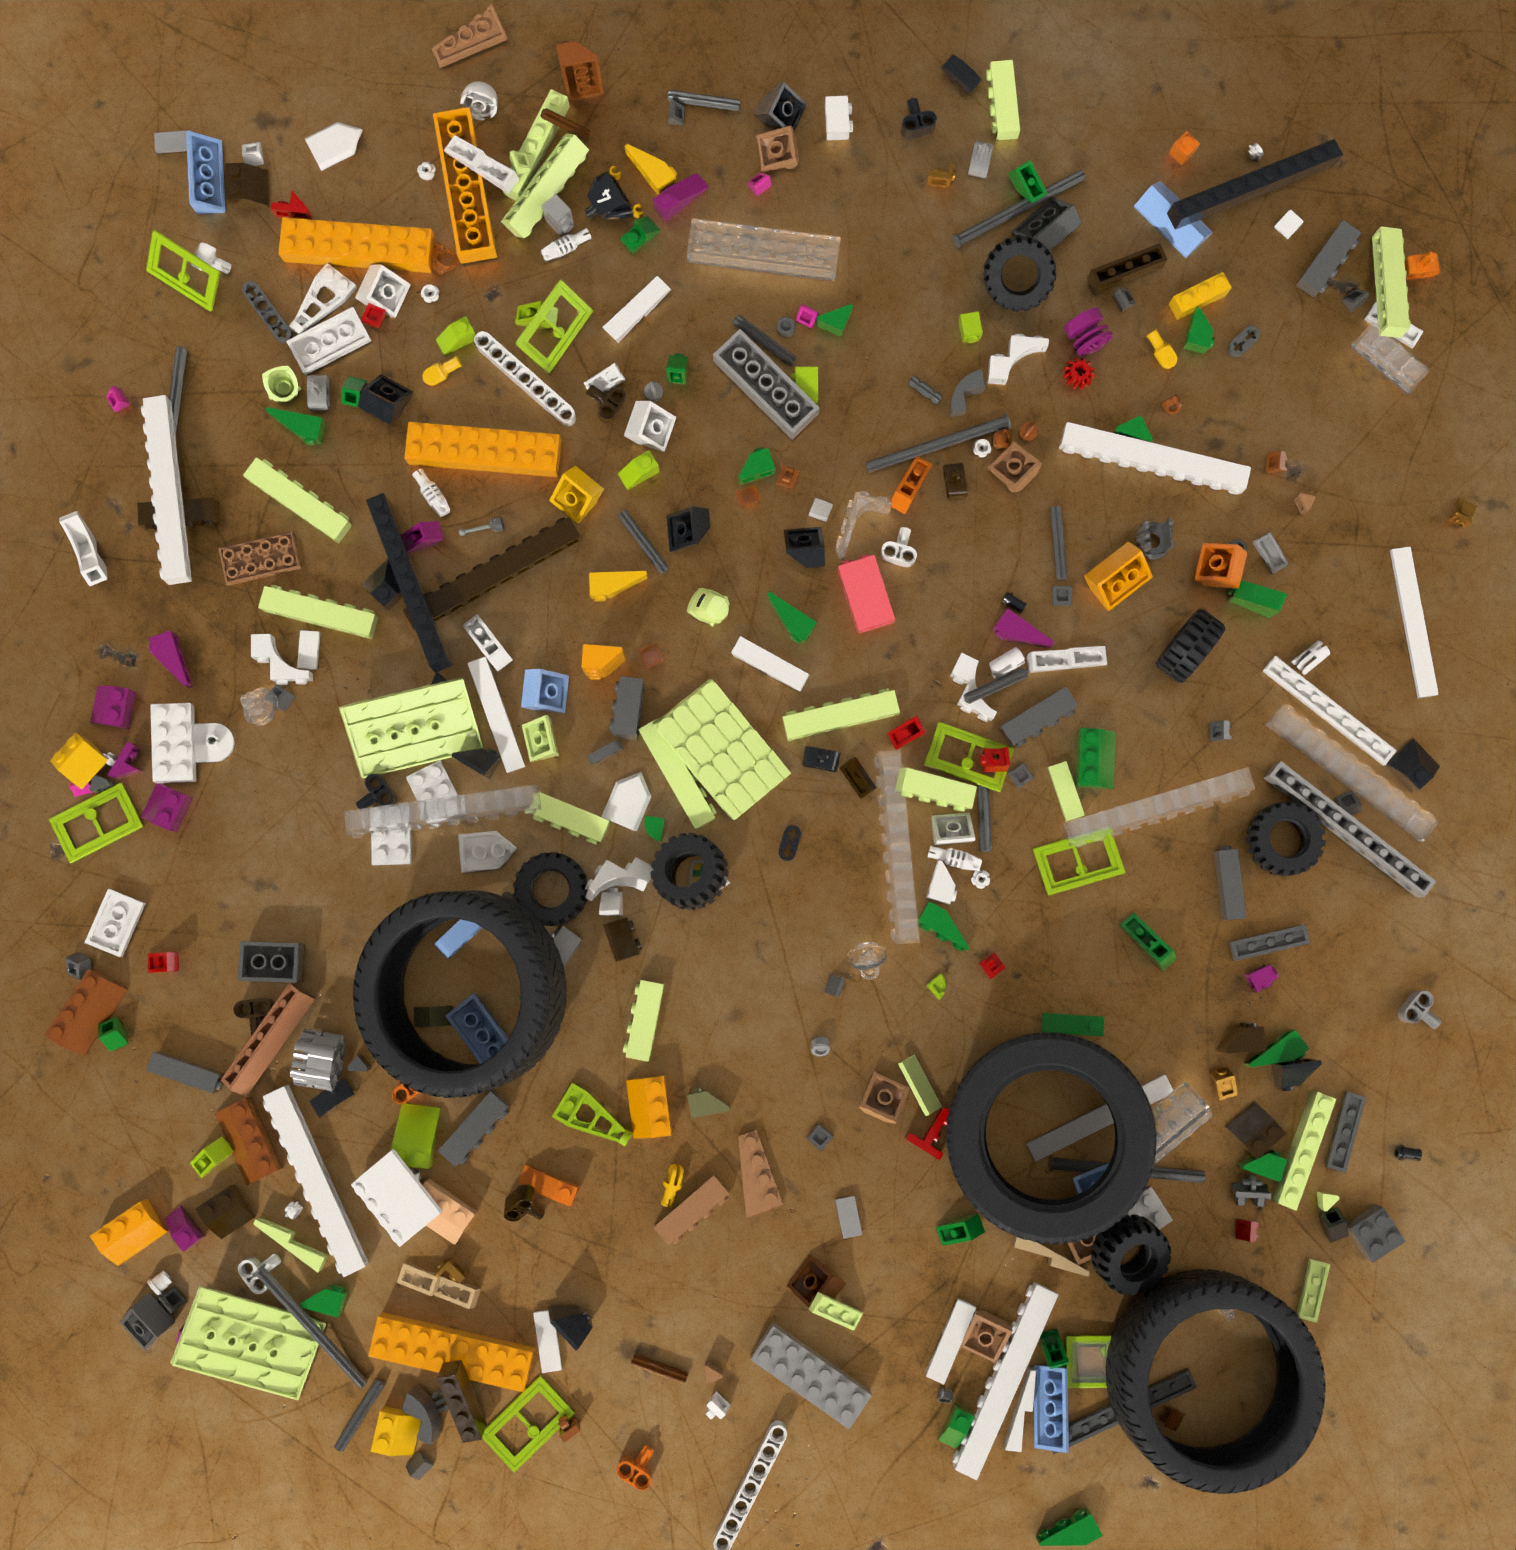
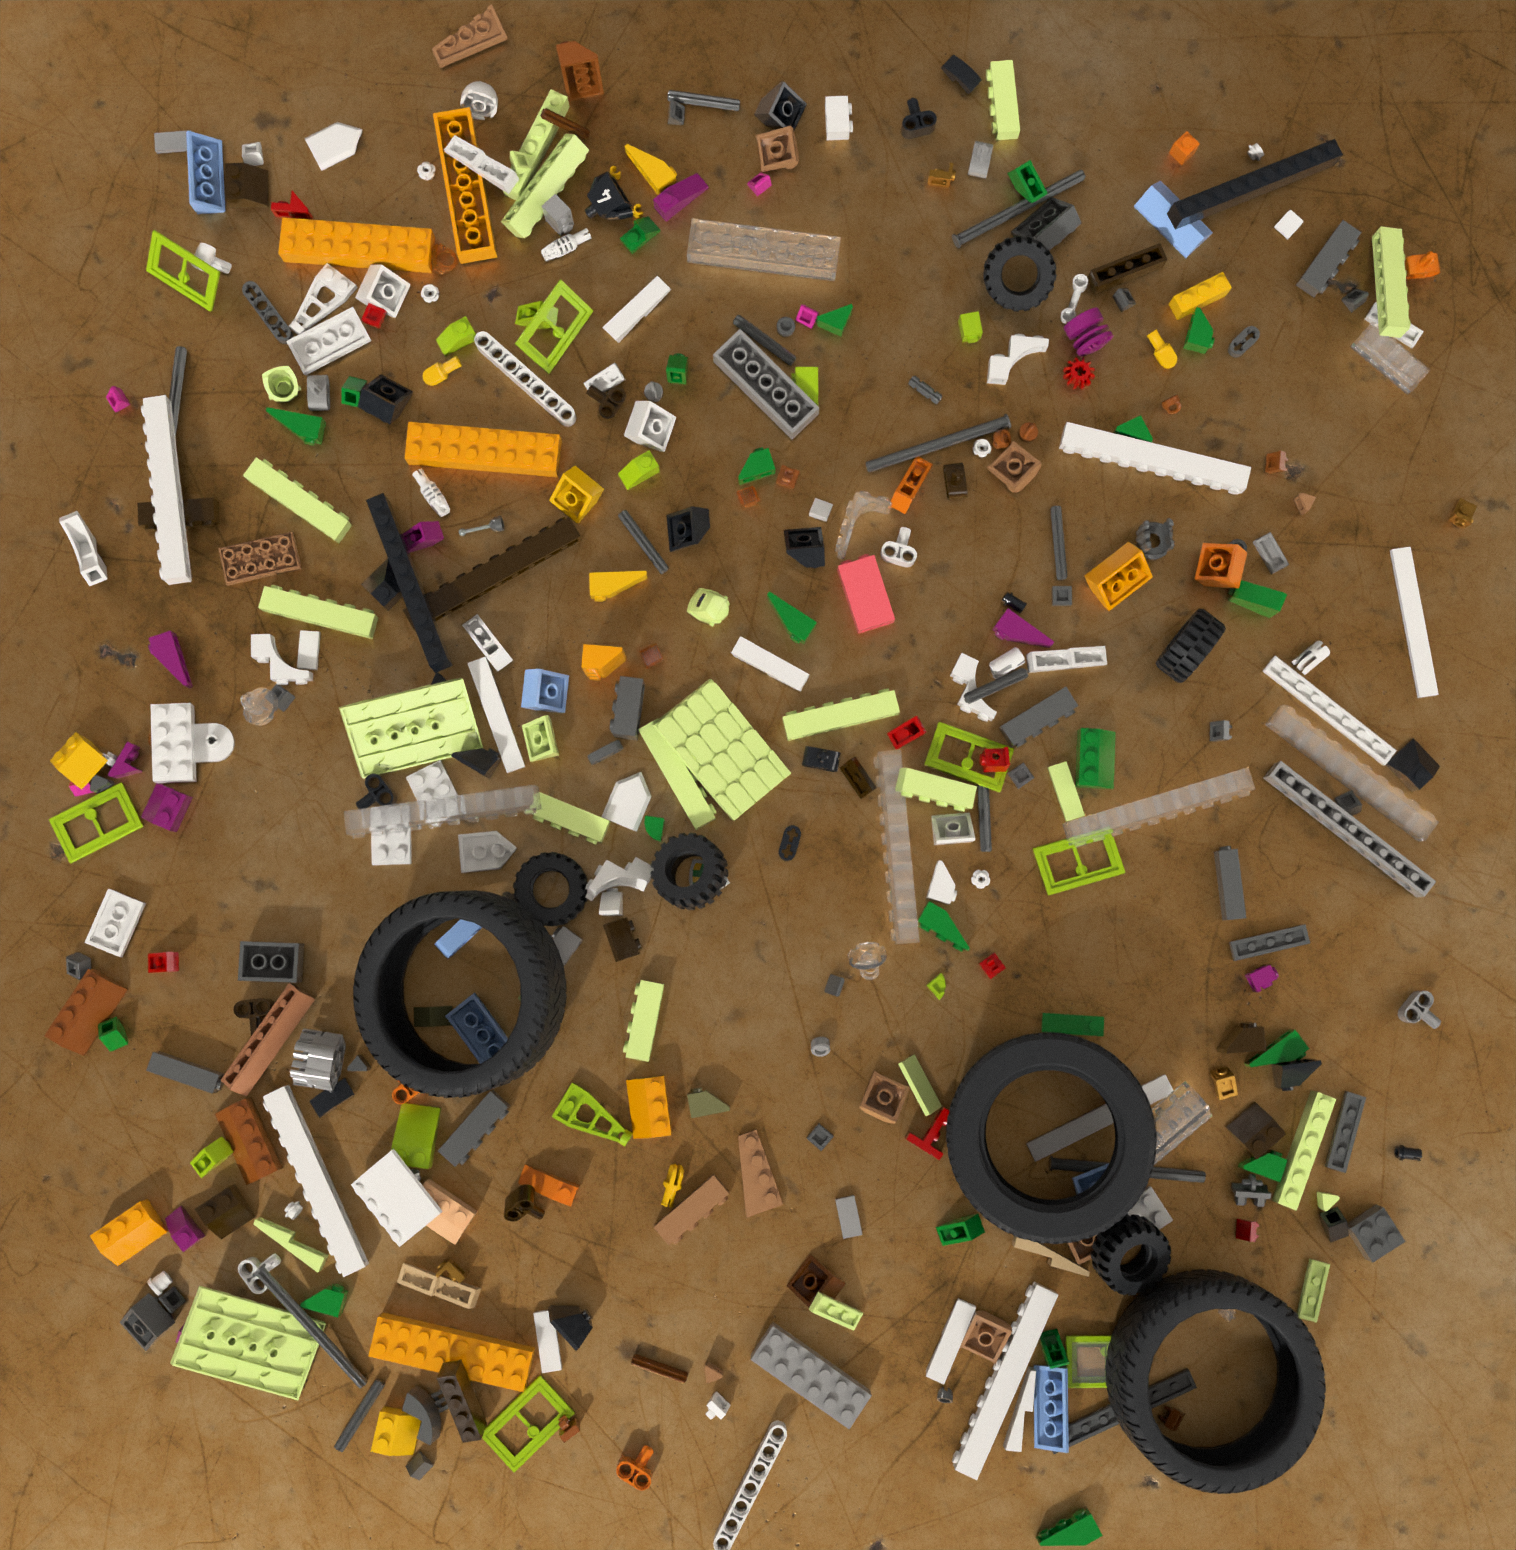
magenta slope [90,686,136,729] -> none
white hinge [928,846,982,871] -> none
green slope [938,1403,975,1449] -> none
dark grey brick [949,369,986,417] -> none
green slope [1120,913,1177,972] -> none
black tyre [1246,801,1326,876] -> none
none -> white bar [1061,274,1088,324]

